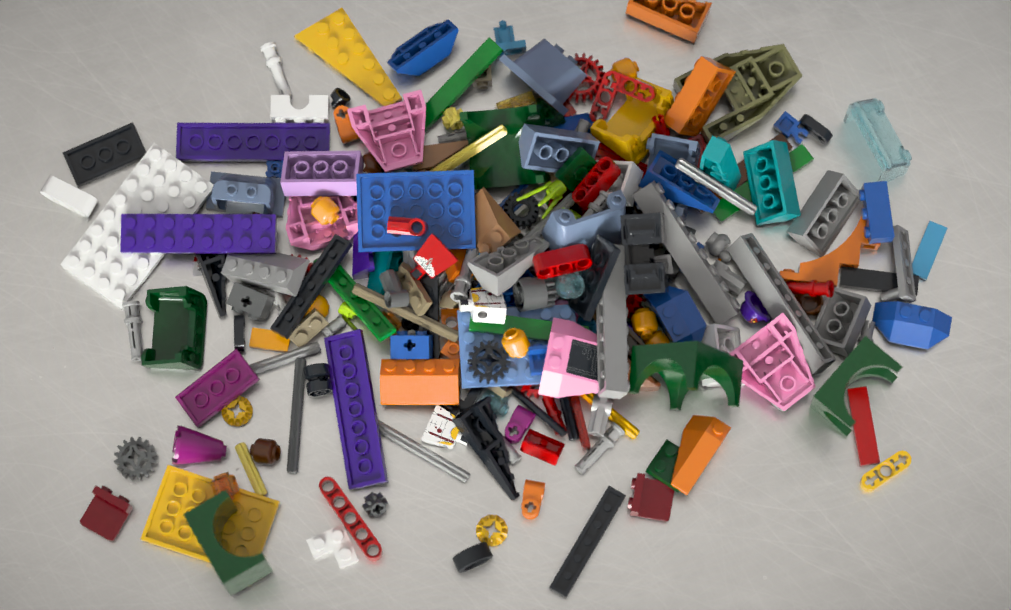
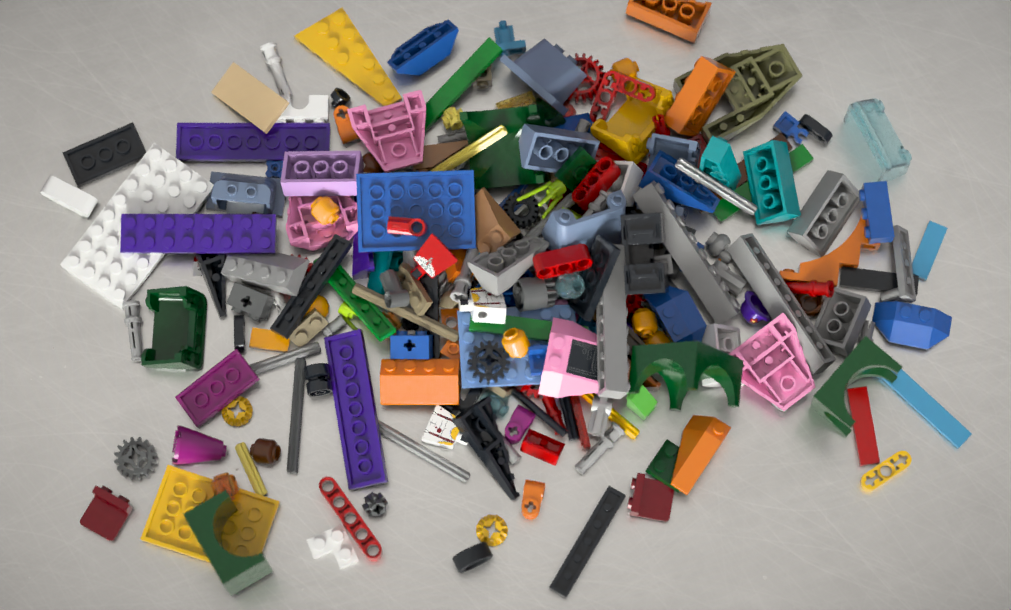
none -> tan tile [211,62,290,134]
none -> bright green slope [626,385,658,421]
none -> dark azure tile [881,369,972,449]

